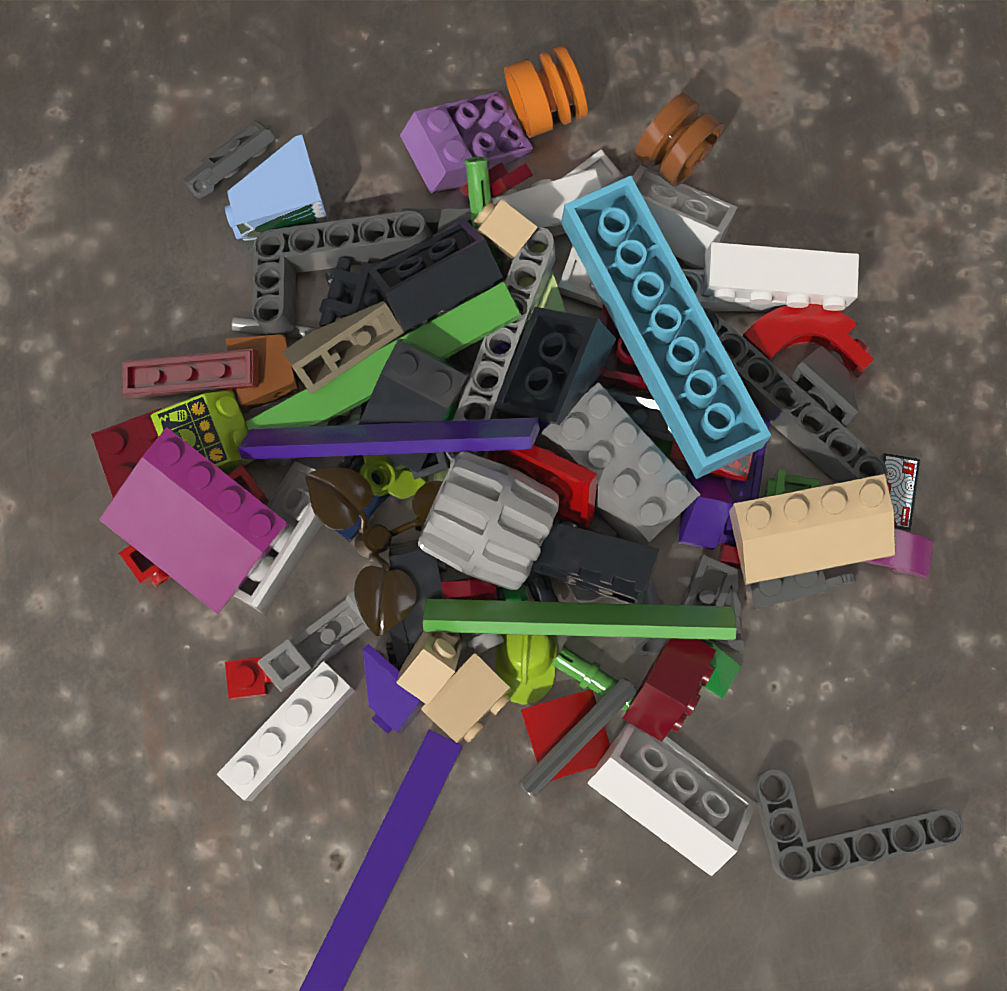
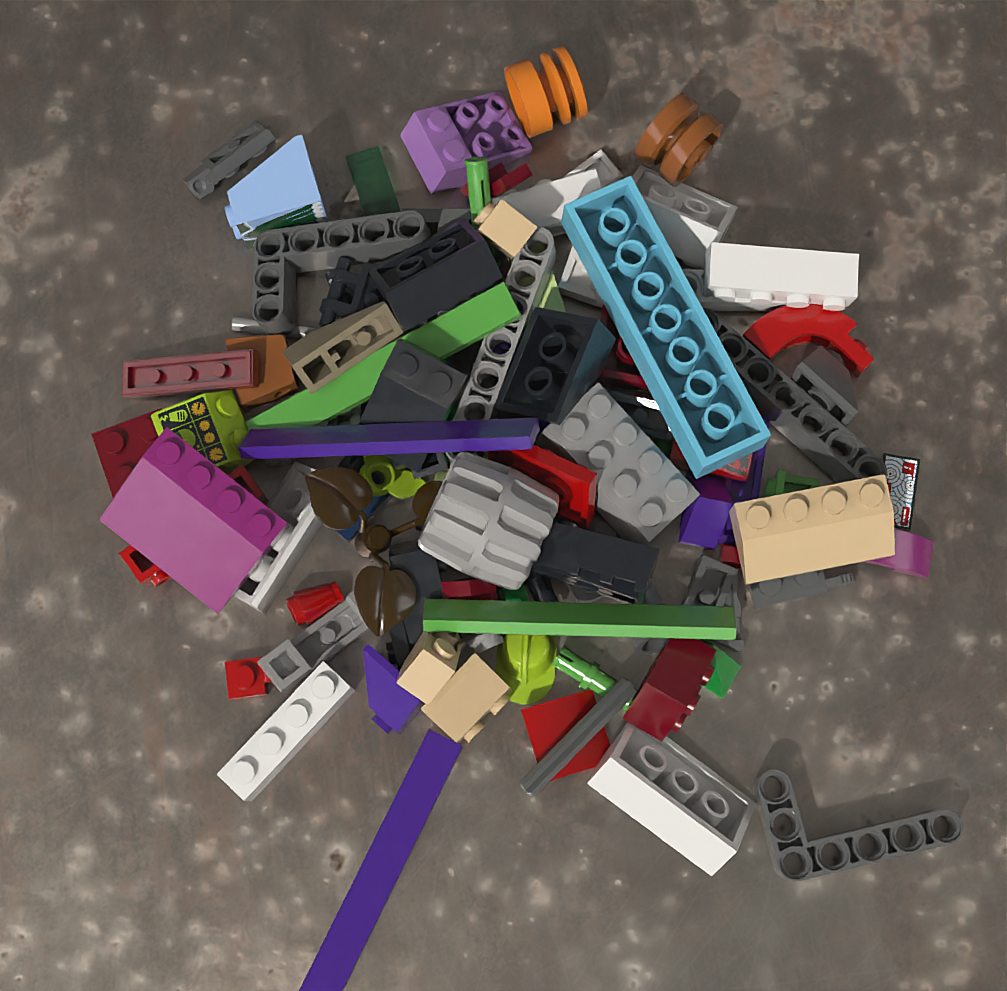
none -> red cone [285,581,344,626]
none -> clear green tile [345,146,401,217]

